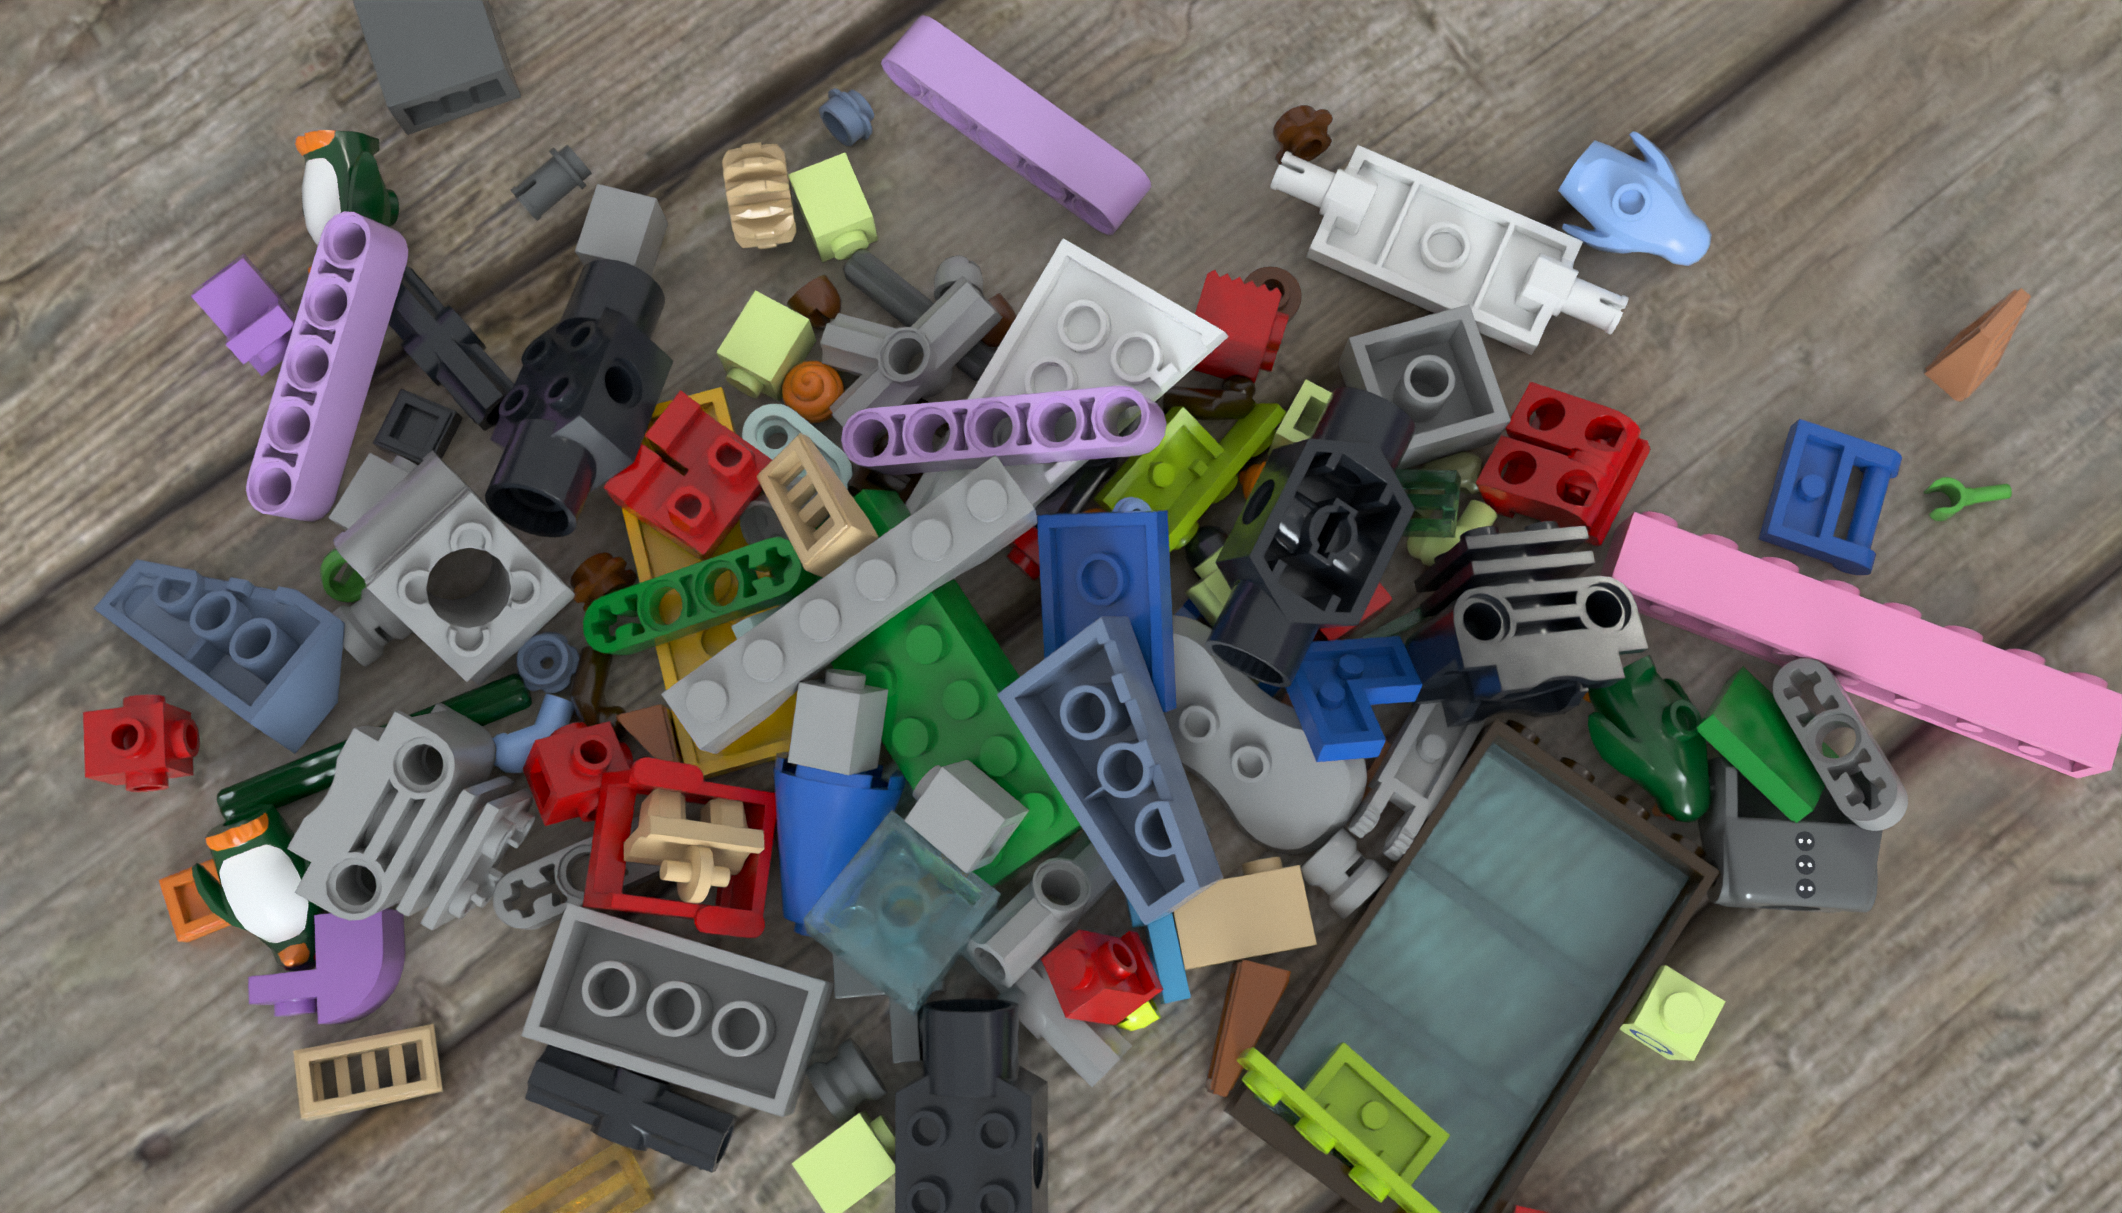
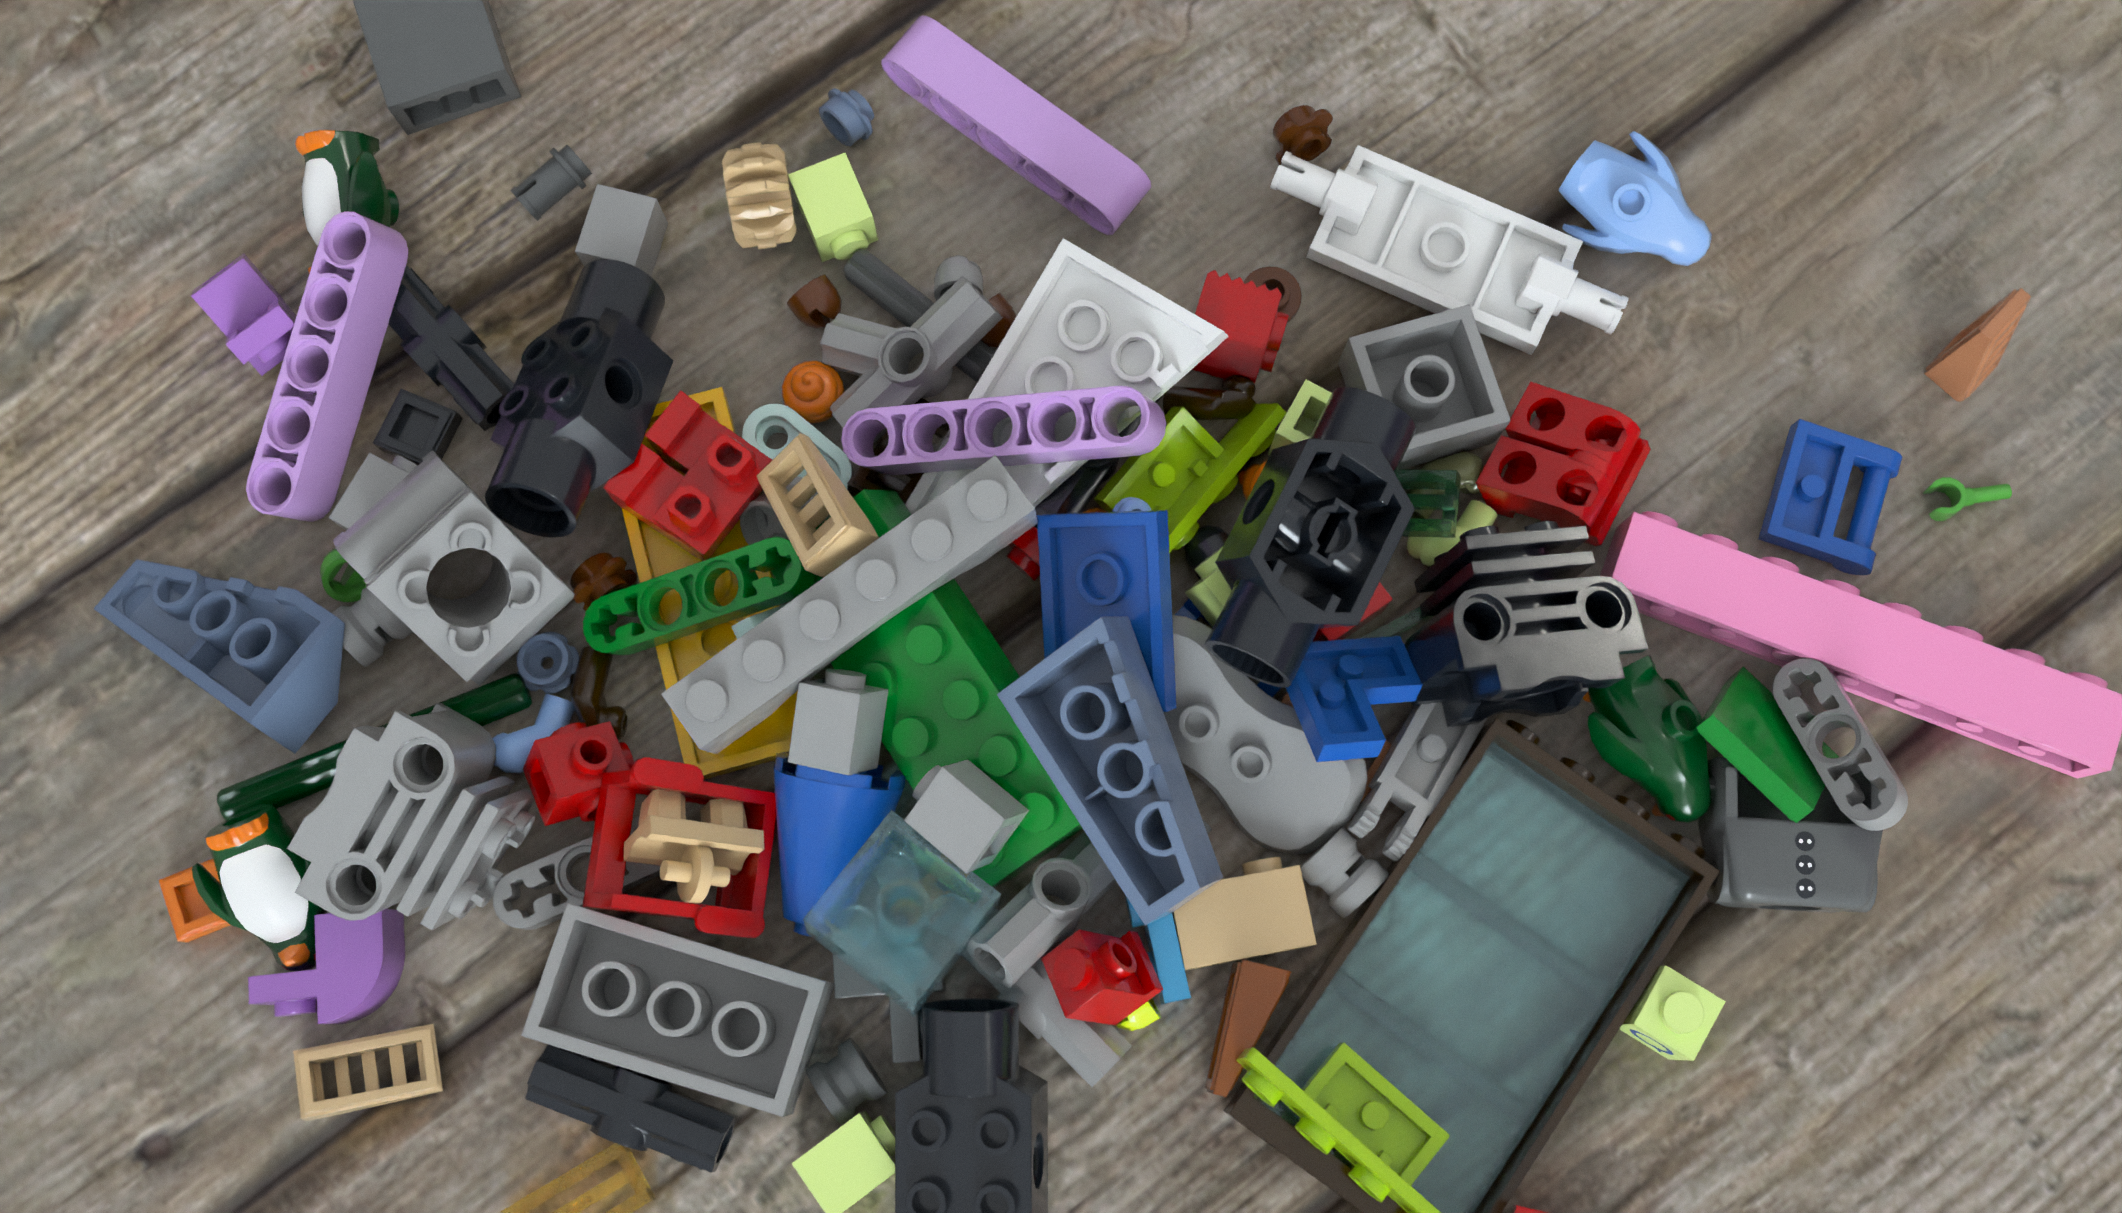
red brick [83,694,200,792] -> none
dark orange slope [616,704,684,763] -> none
yellowish green brick [716,290,816,401] -> none

